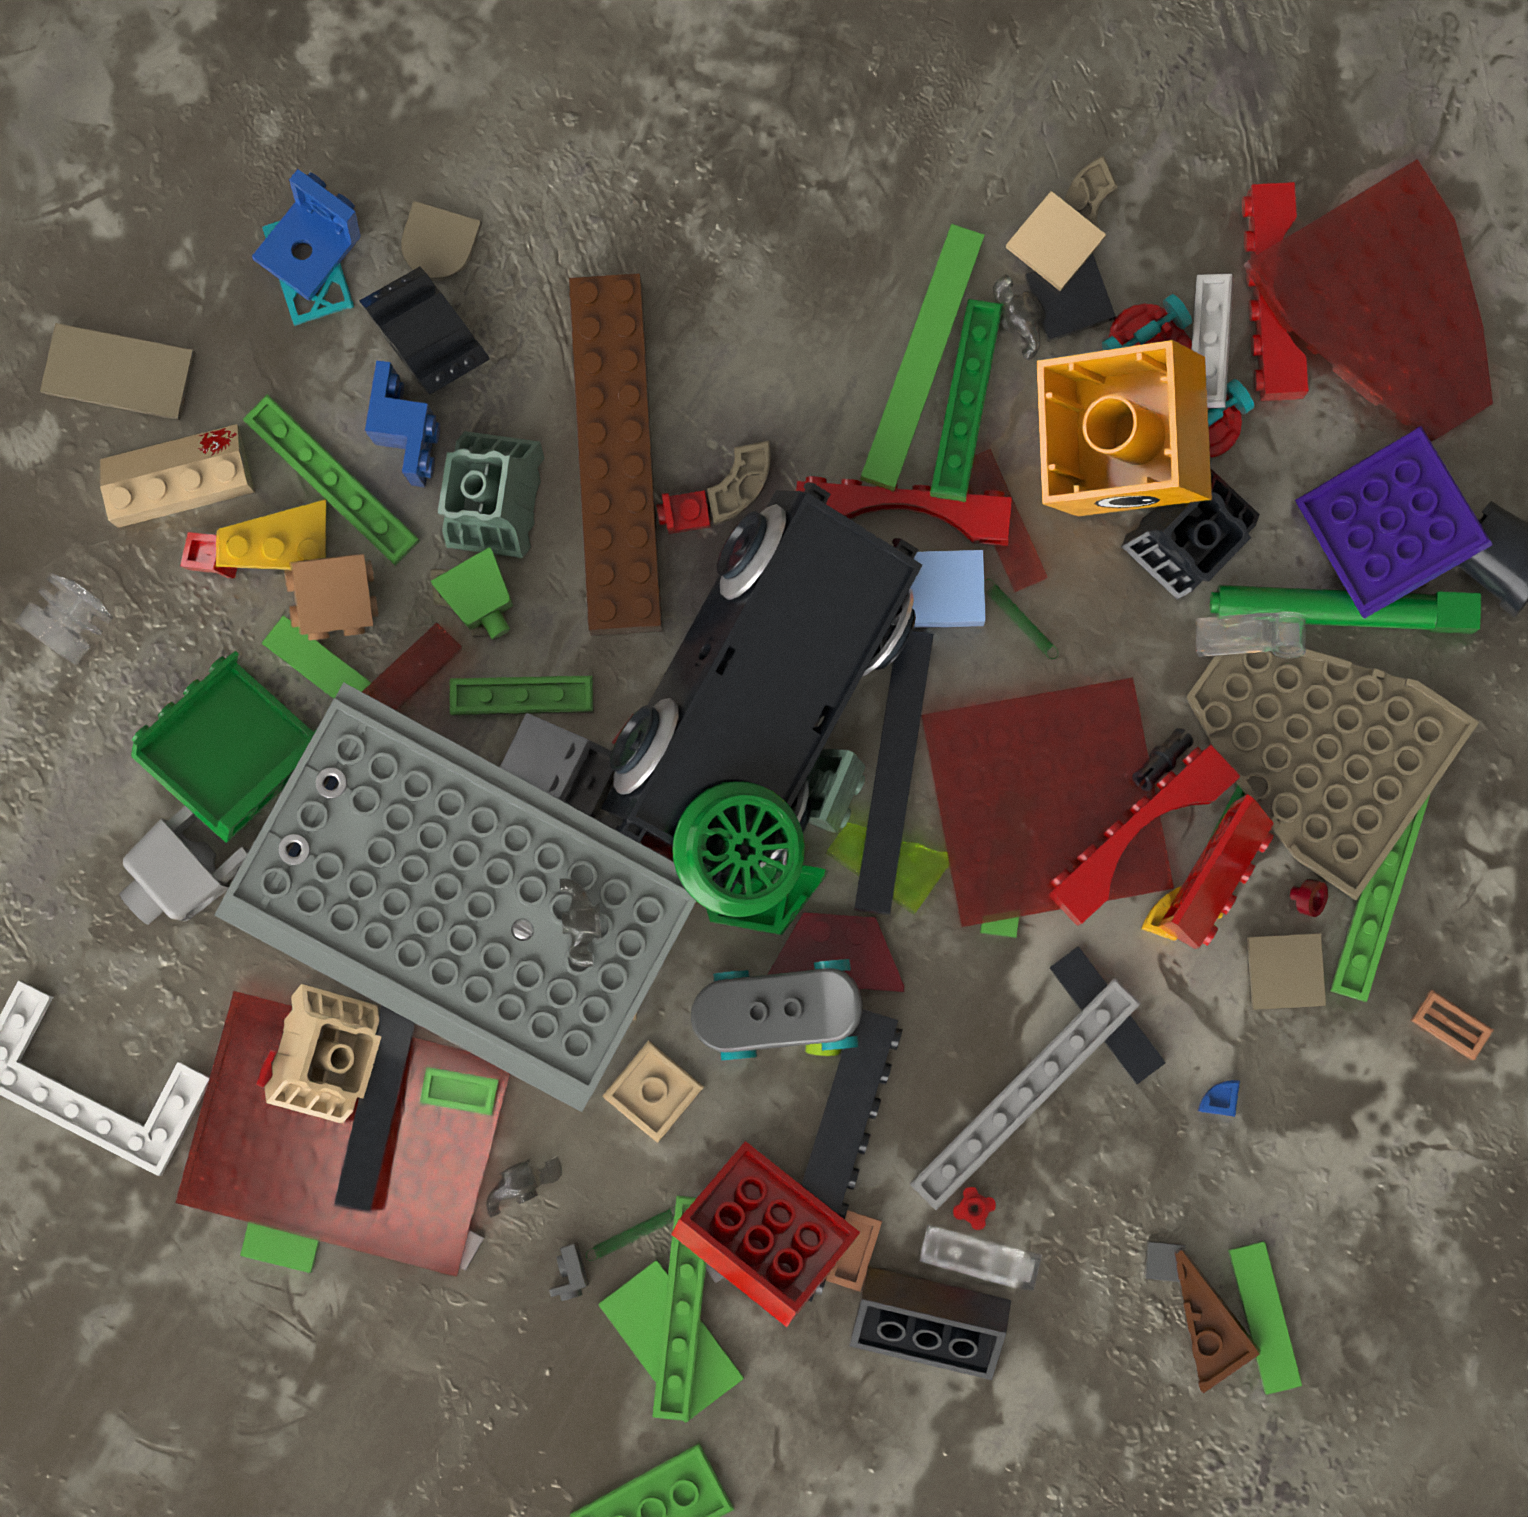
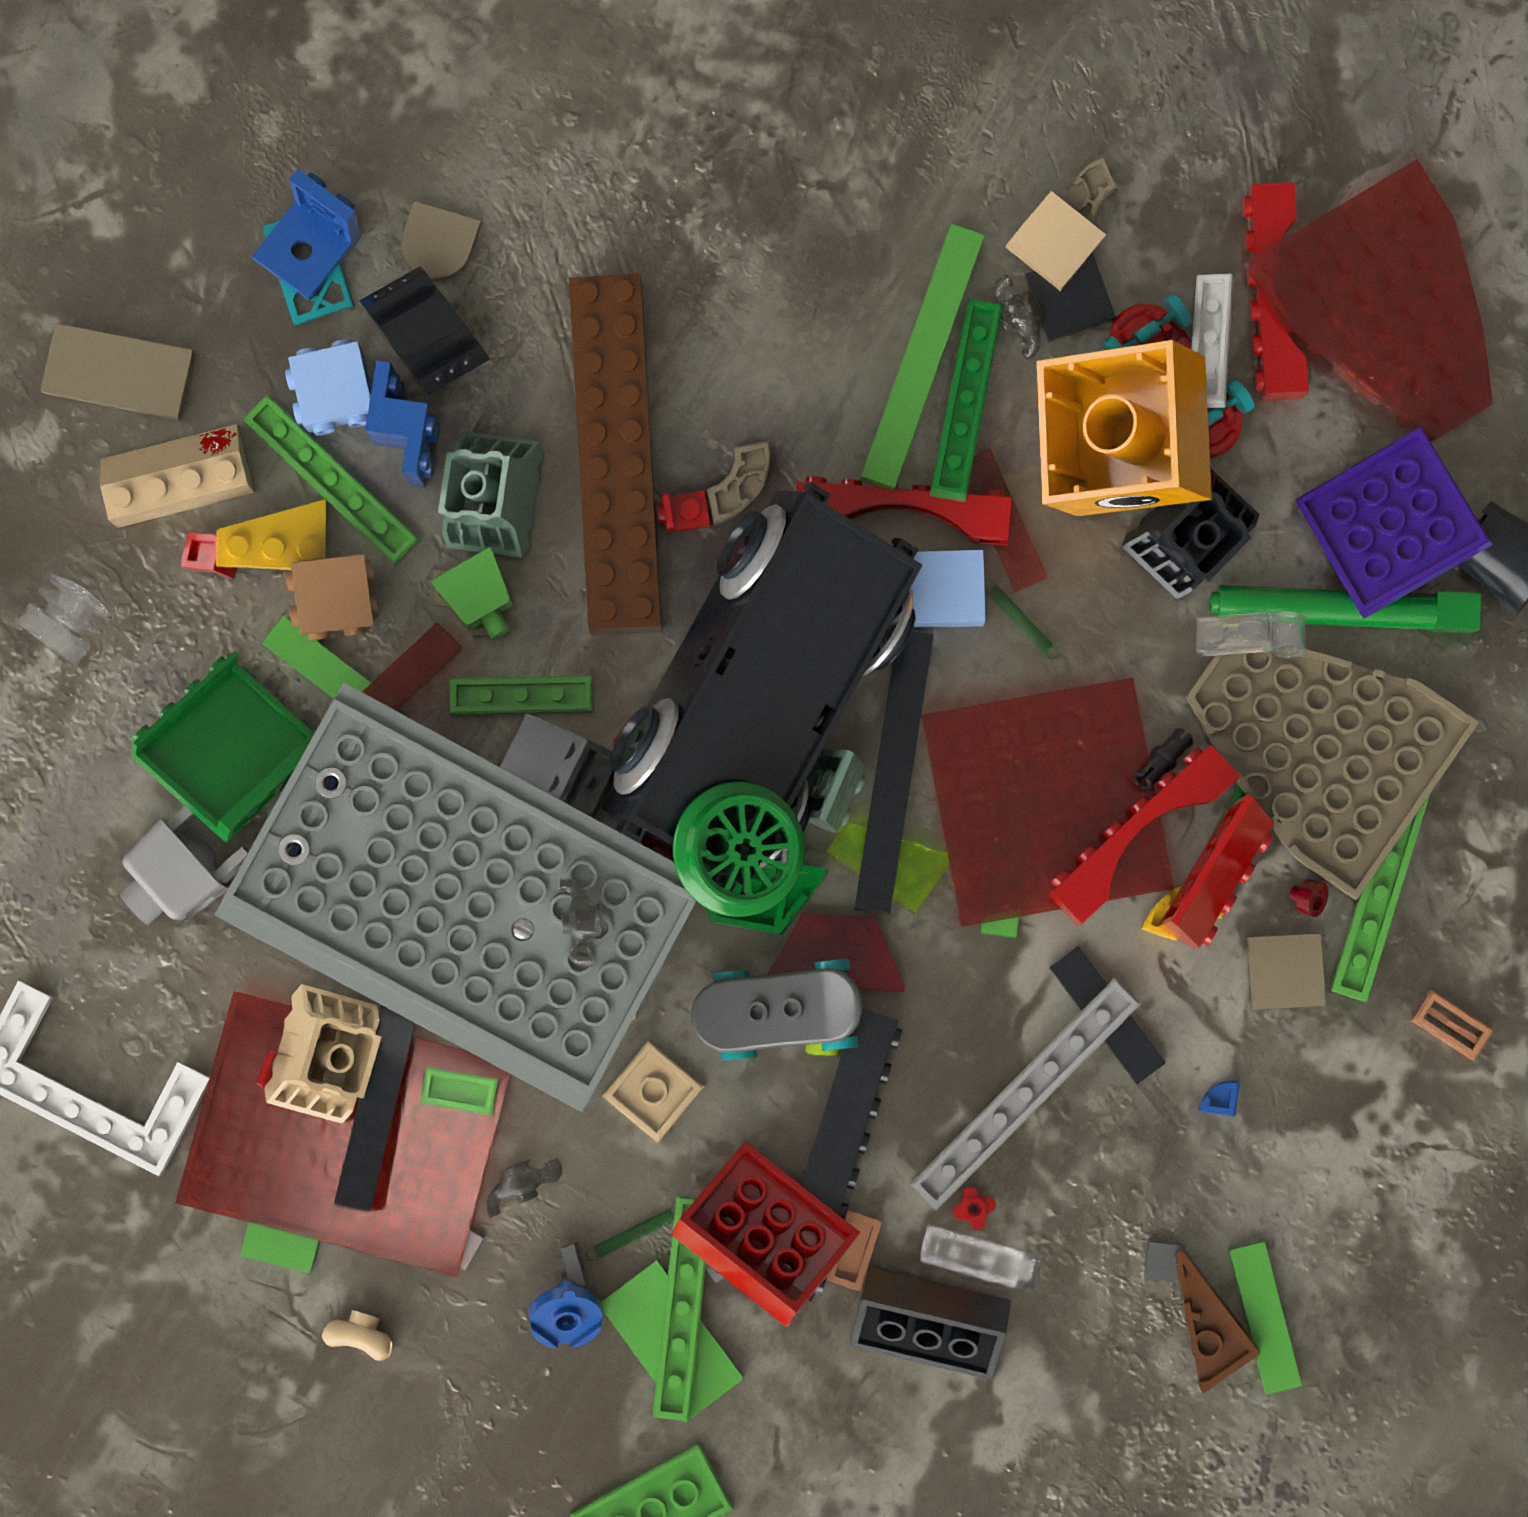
none -> light blue brick [285,339,372,435]
none -> tan piece [322,1310,392,1361]
none -> blue plate [528,1281,603,1348]

